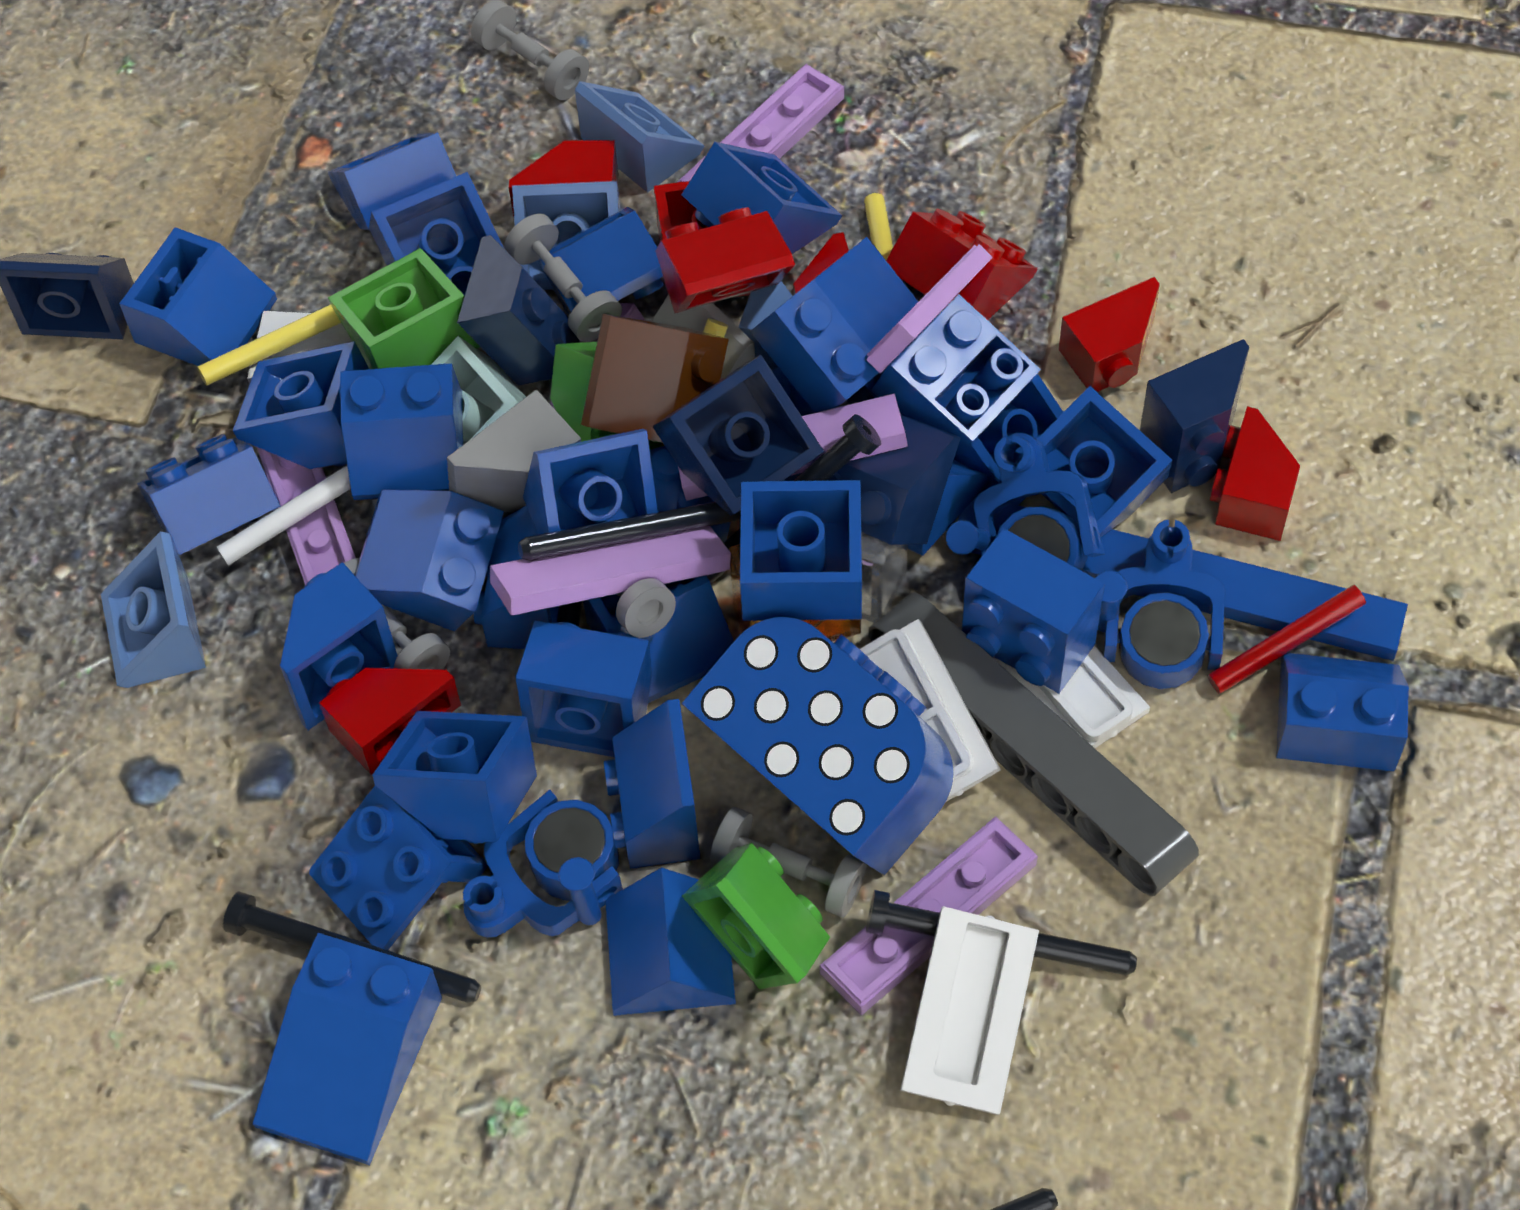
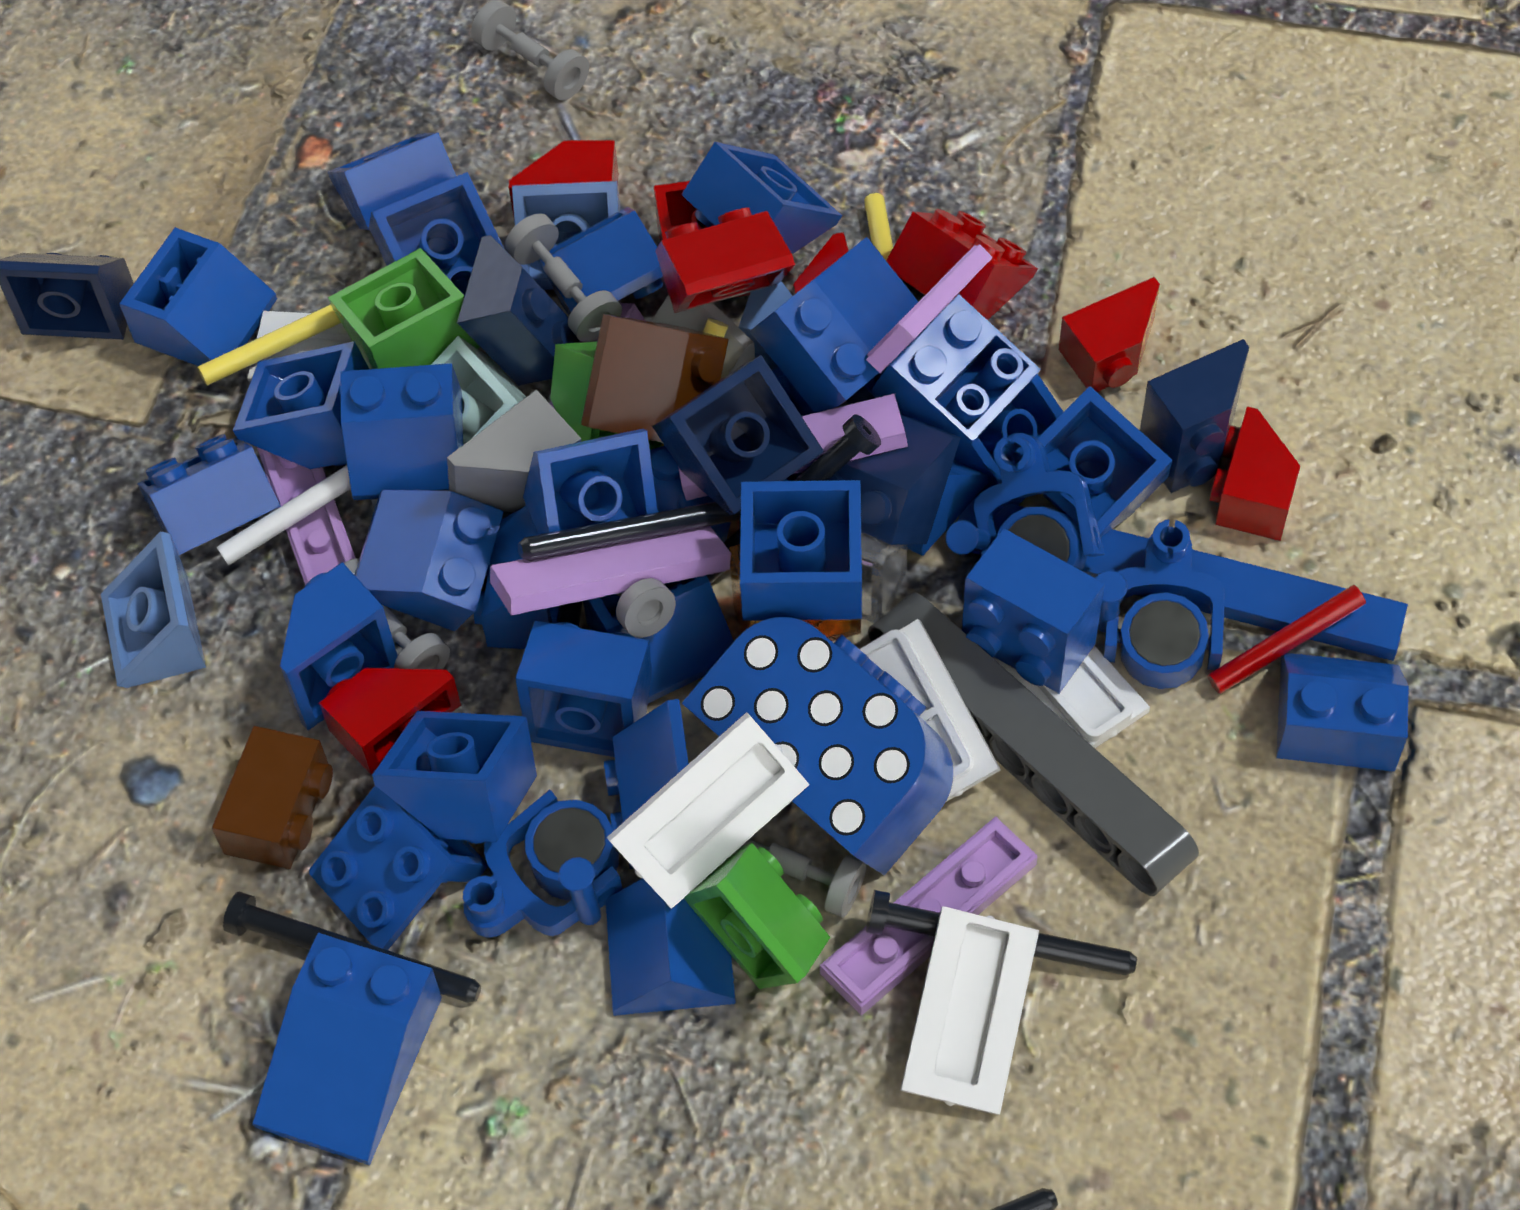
medium blue slope [575,81,705,193] -> none
lavender tile [677,64,844,182] -> none
none -> reddish brown brick [212,726,333,869]
none -> white piece [607,712,810,909]

